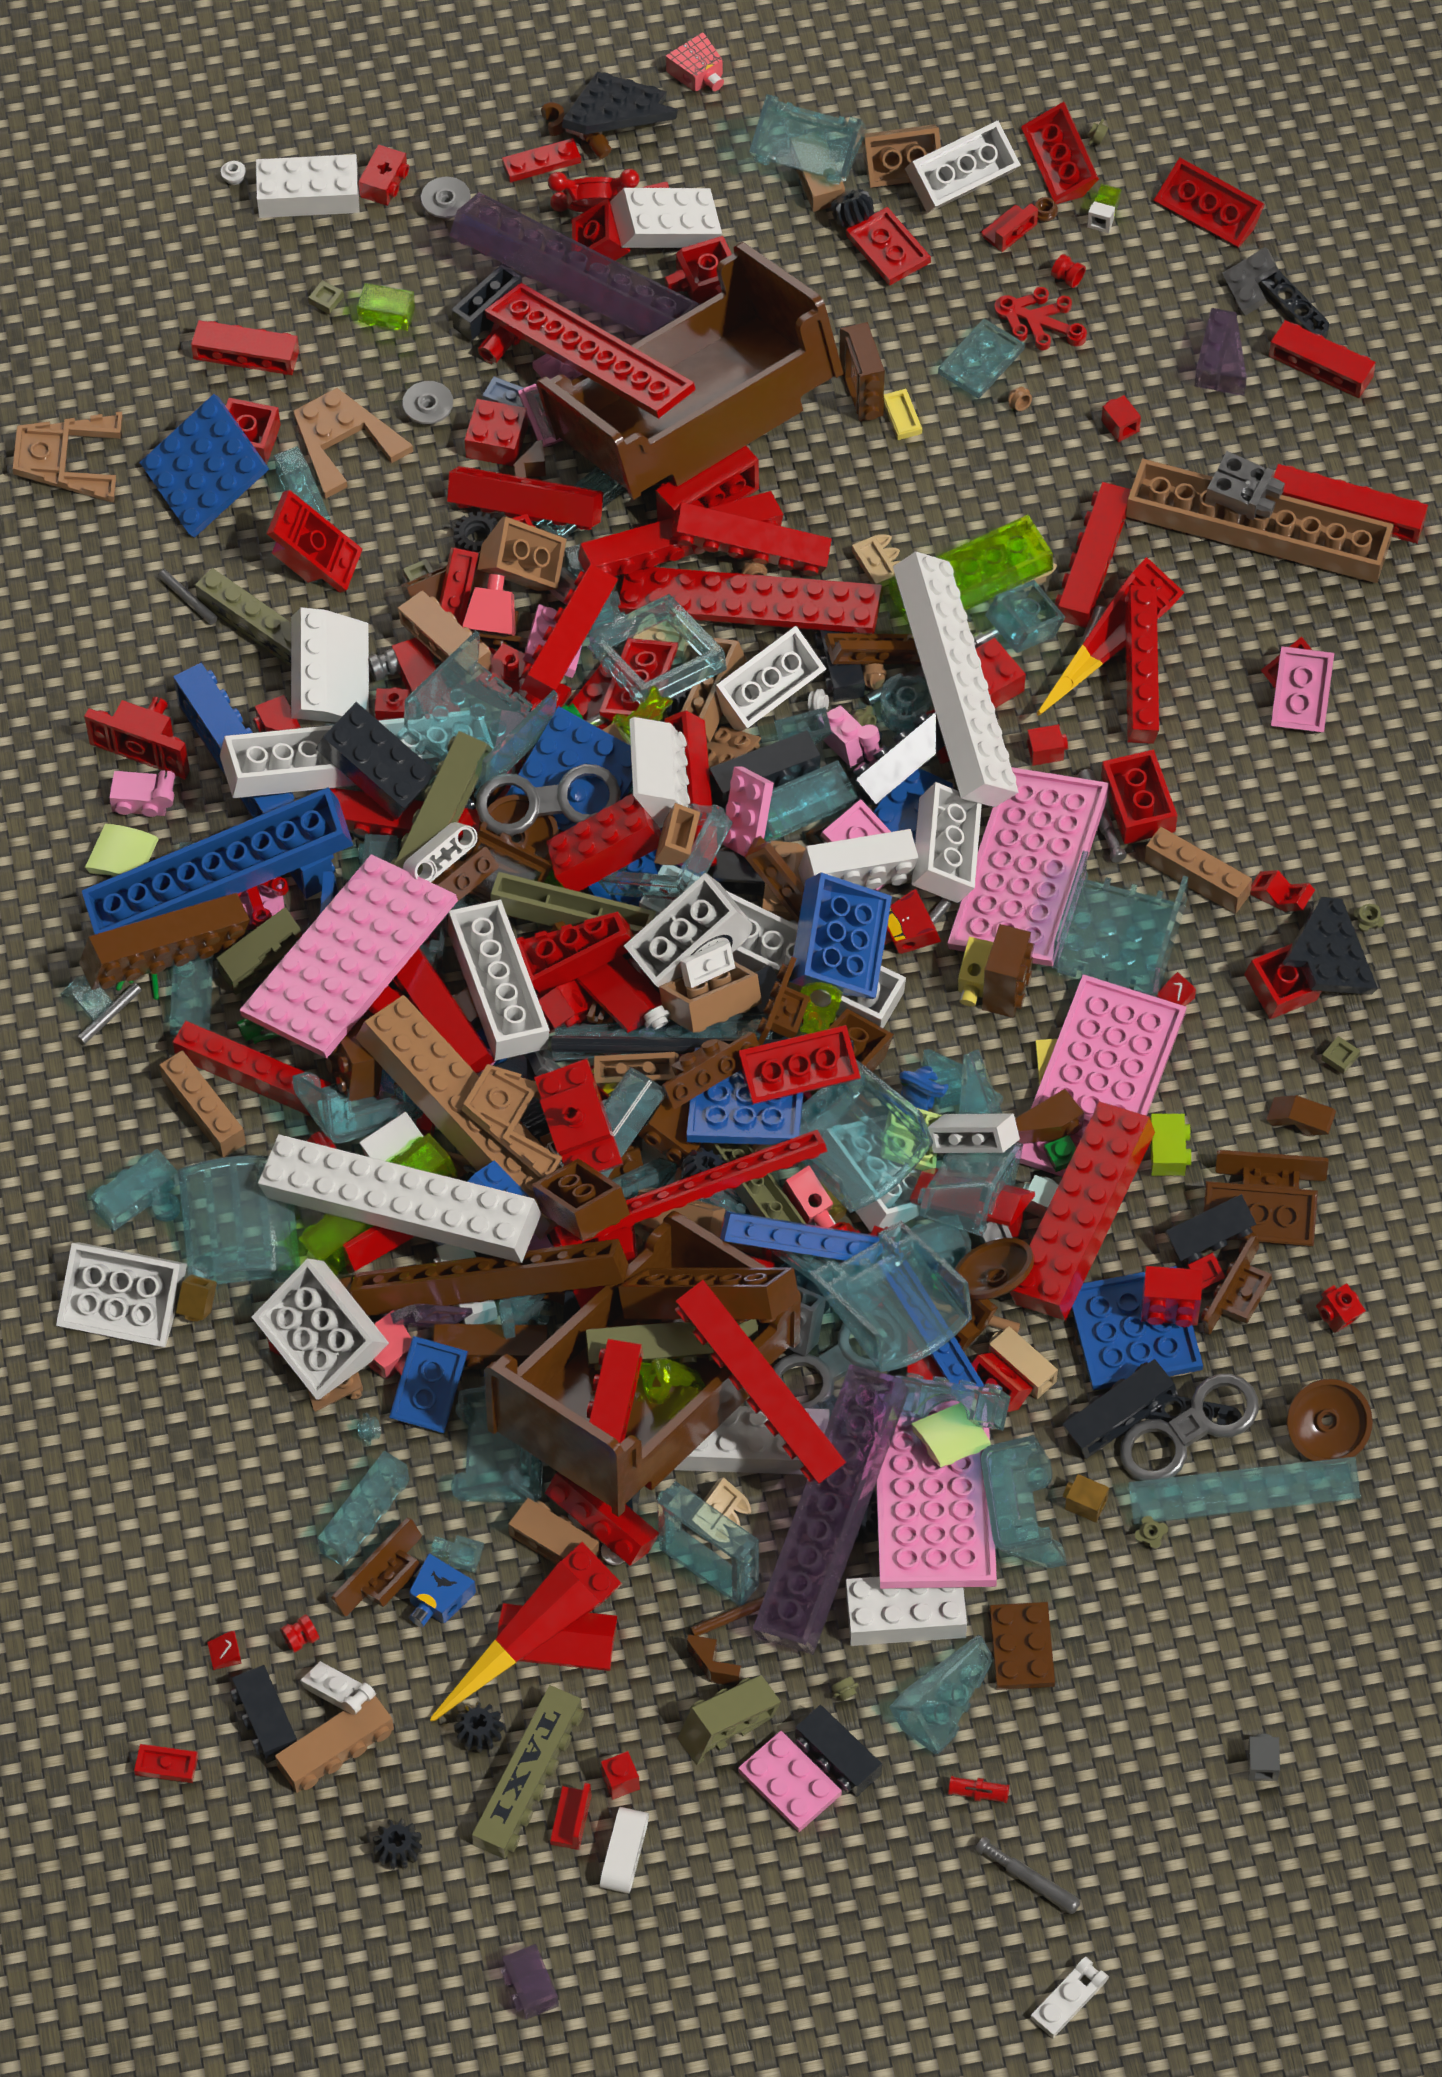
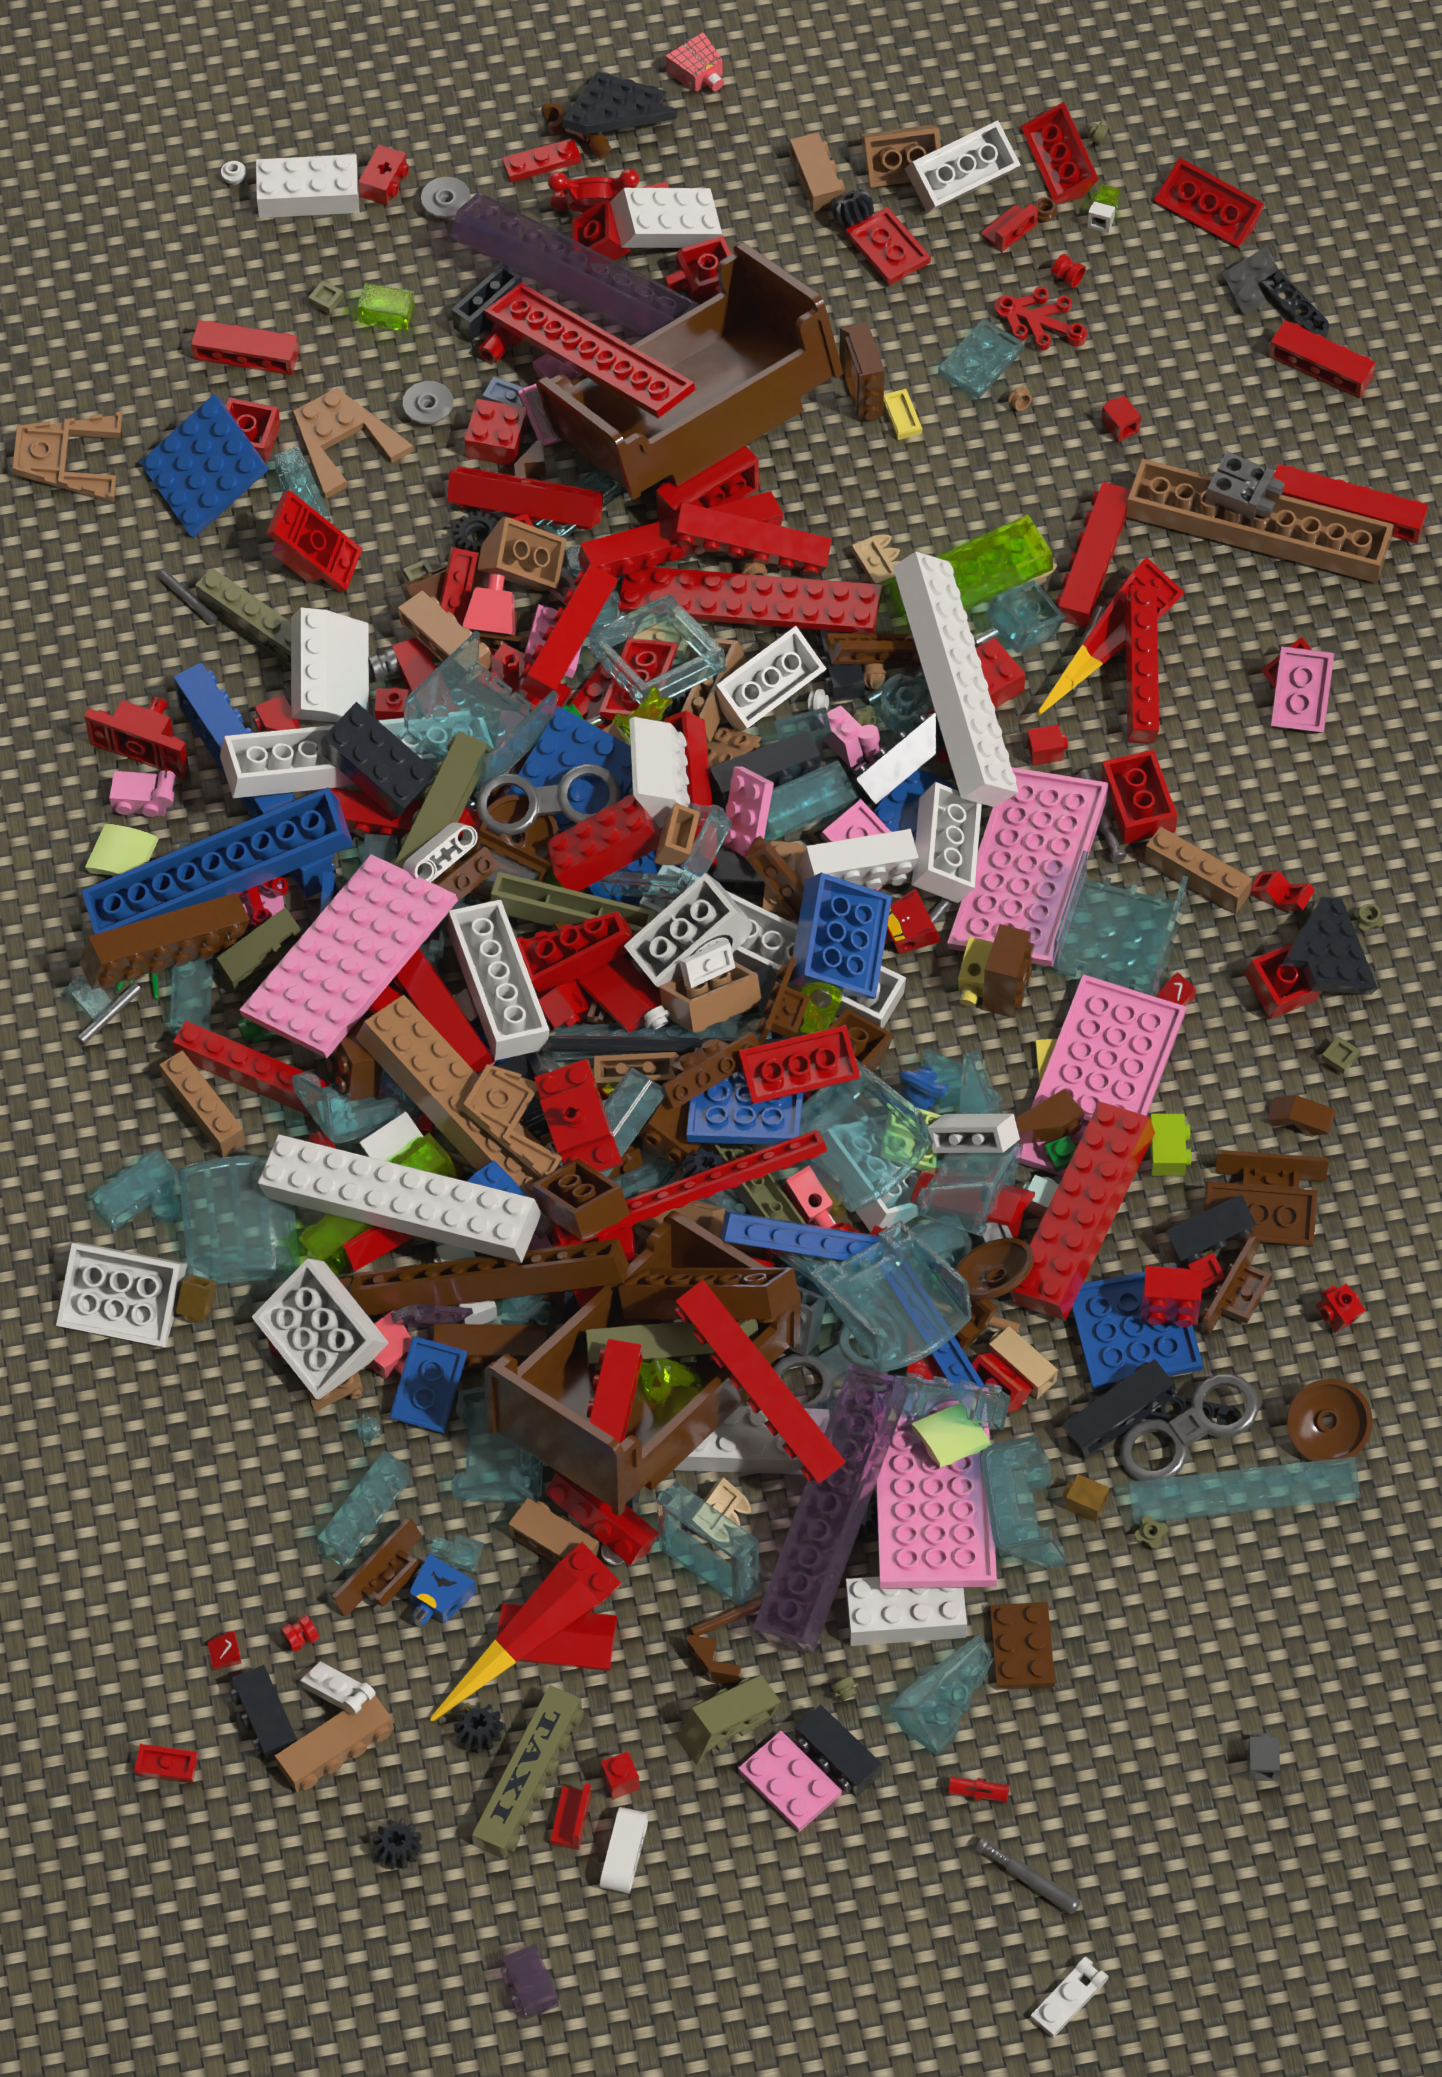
clear light blue tile [499,1299,515,1339] -> none
clear light blue windscreen [749,94,867,184] -> none
clear purple wedge [1194,308,1247,396] -> none

